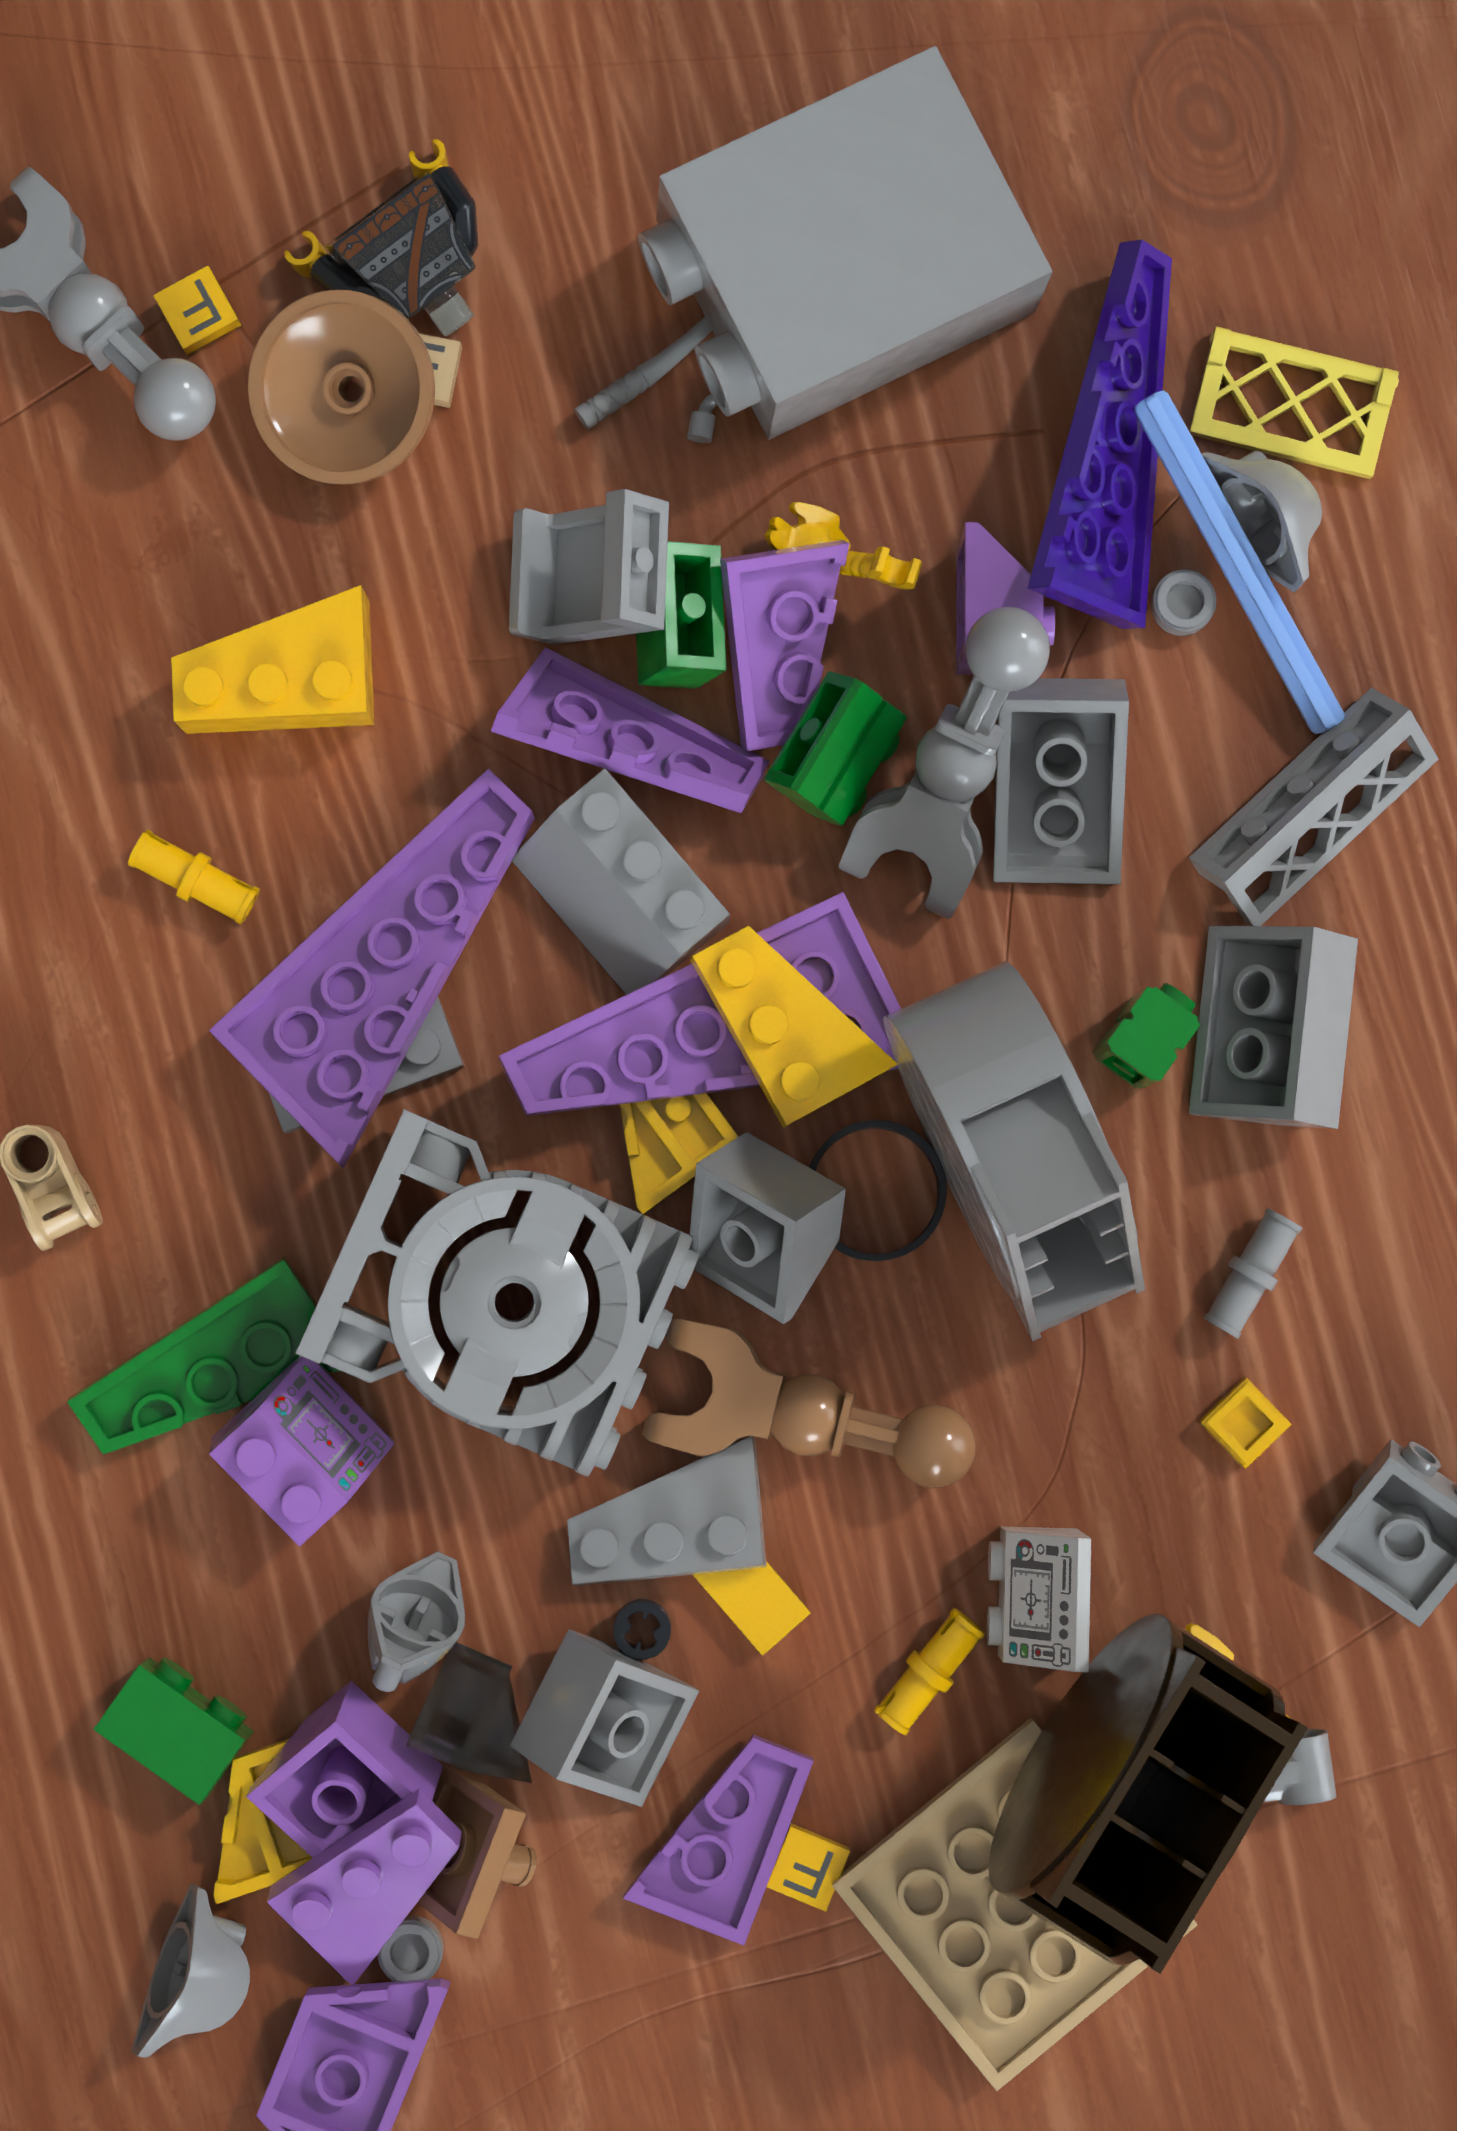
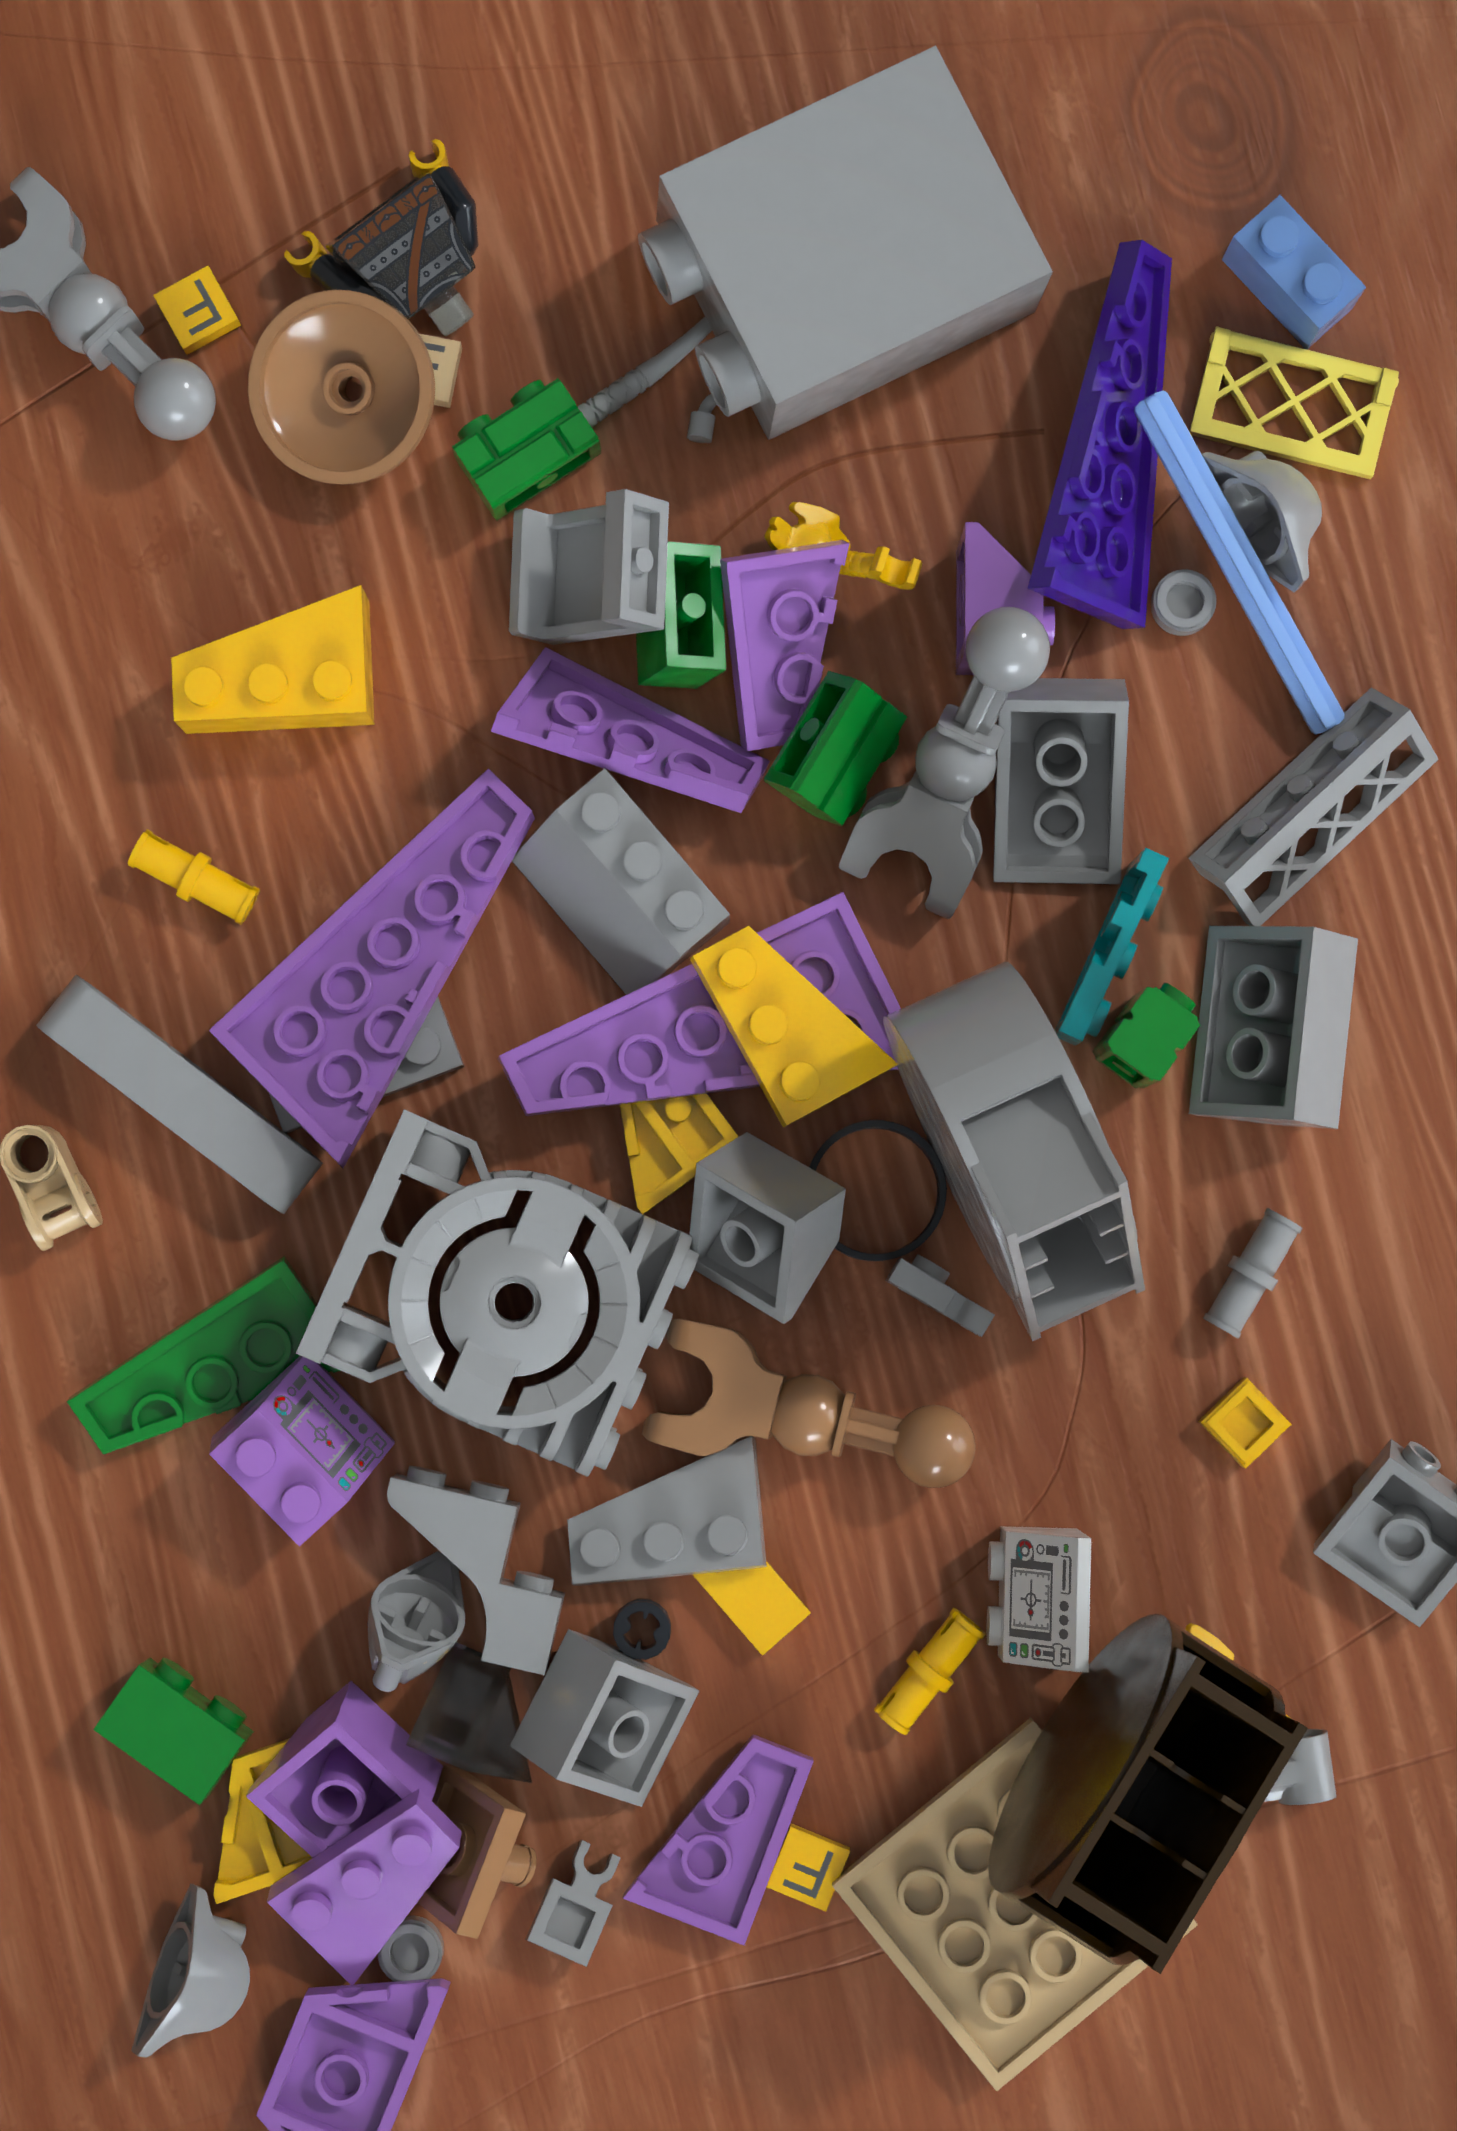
none -> light grey beam [36,975,323,1214]
none -> light grey arch [387,1466,566,1676]
none -> green brick [452,378,601,521]
none -> light grey plate [525,1840,621,1967]
none -> light grey plate [885,1254,995,1337]
none -> teal wing [1055,848,1169,1046]
none -> medium blue brick [1222,195,1366,349]

